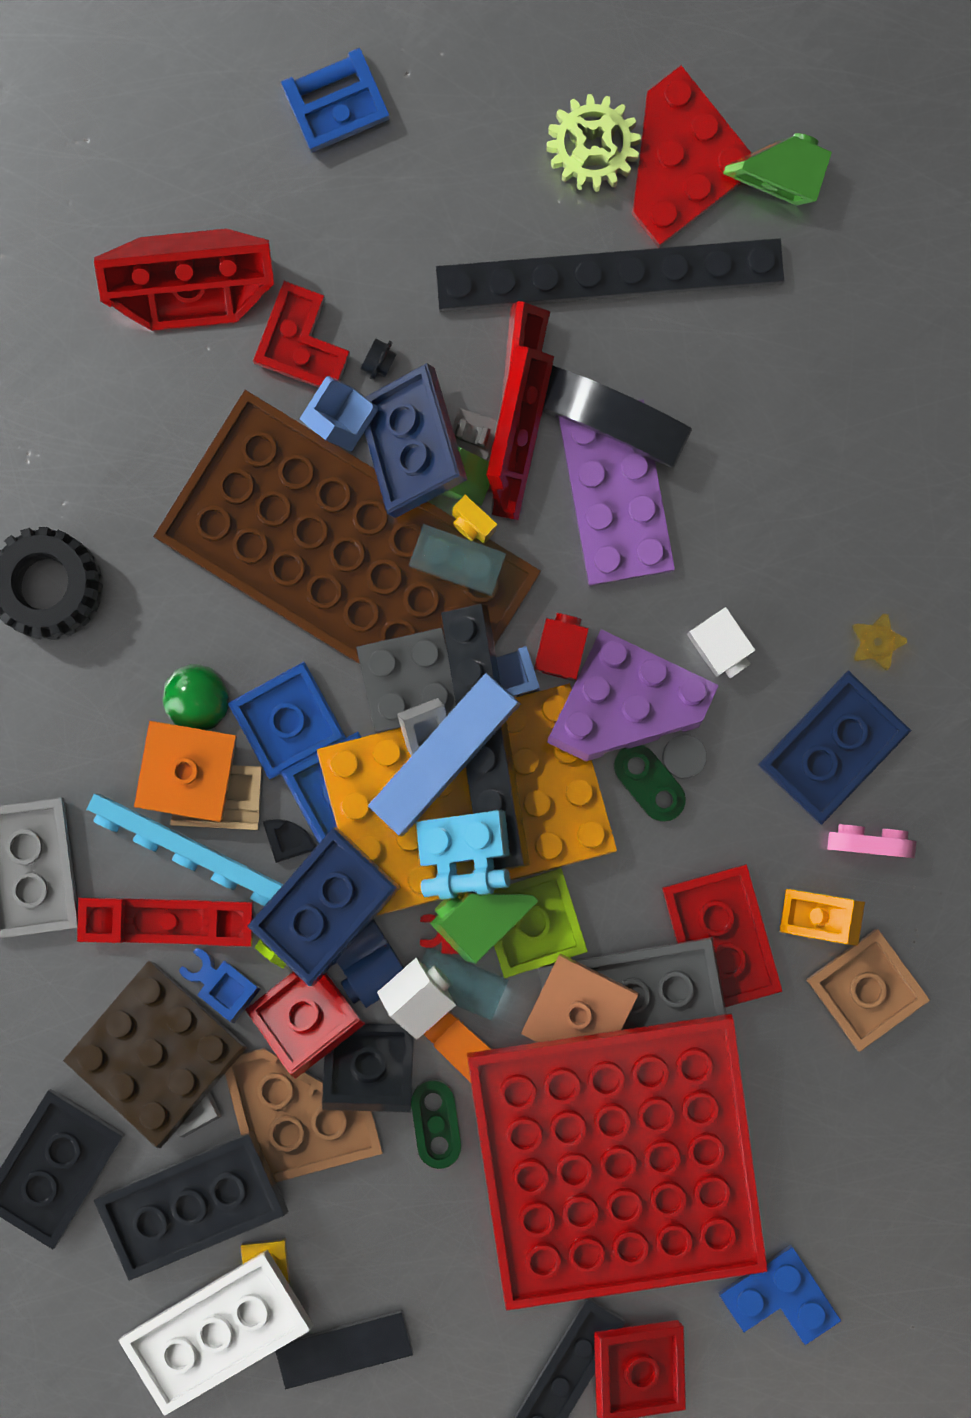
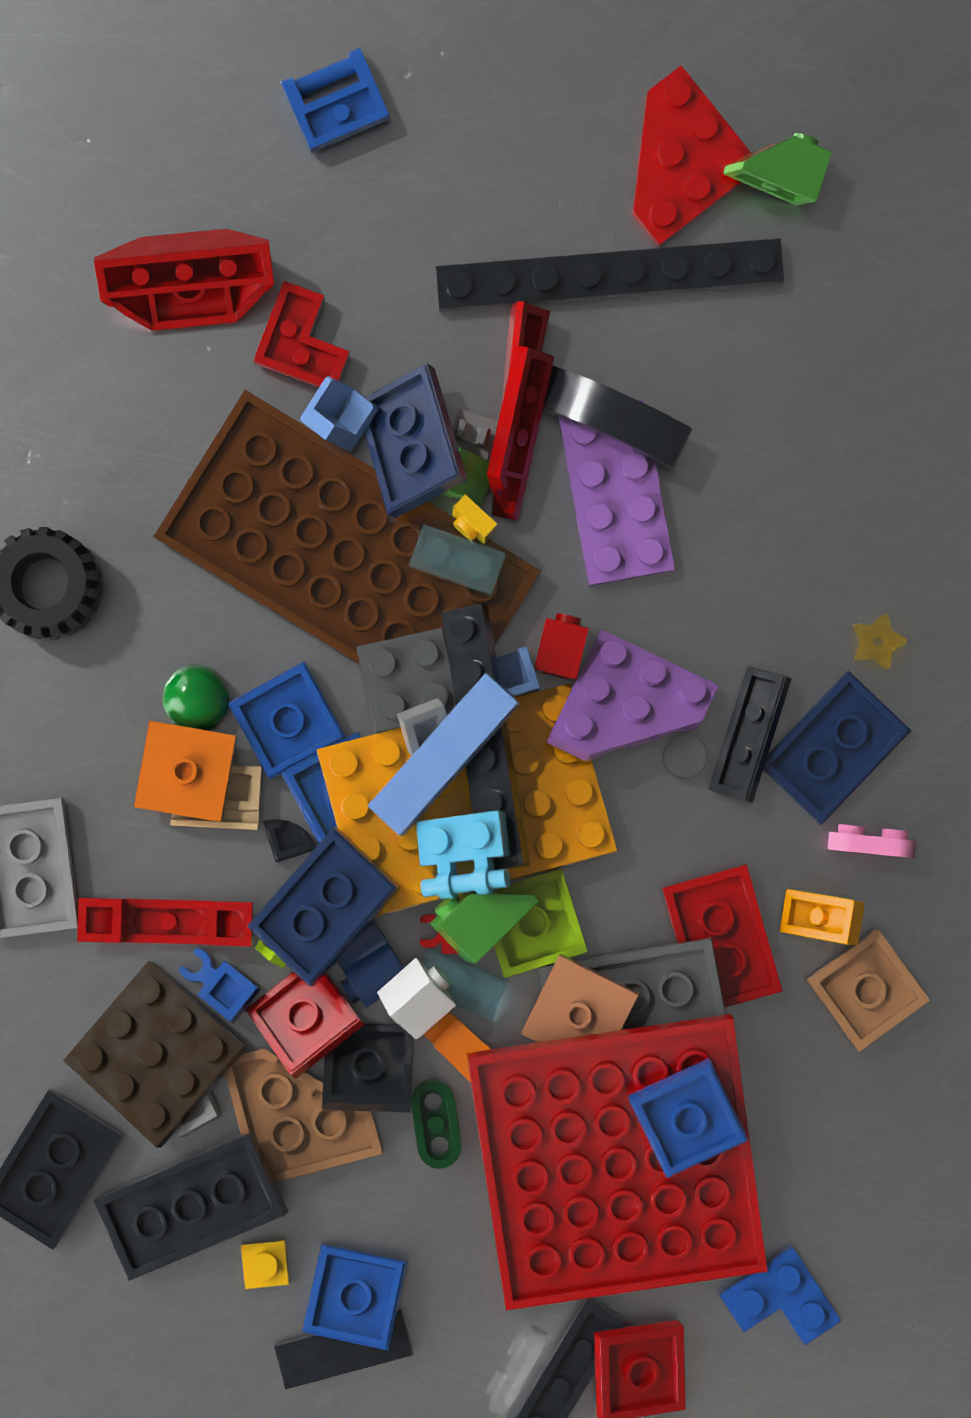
medium azure plate [87,794,283,906] -> none
white plate [118,1249,314,1416] -> none
black plate [360,338,397,380] -> none
yellowish green gear [547,94,641,192] -> none
dark green plate [614,745,686,822] -> none
white brick [687,607,755,678] -> none
none -> blue plate [302,1244,408,1351]
none -> clear plate [485,1324,547,1418]
none -> blue plate [628,1058,748,1178]
none -> black tile [708,665,792,804]

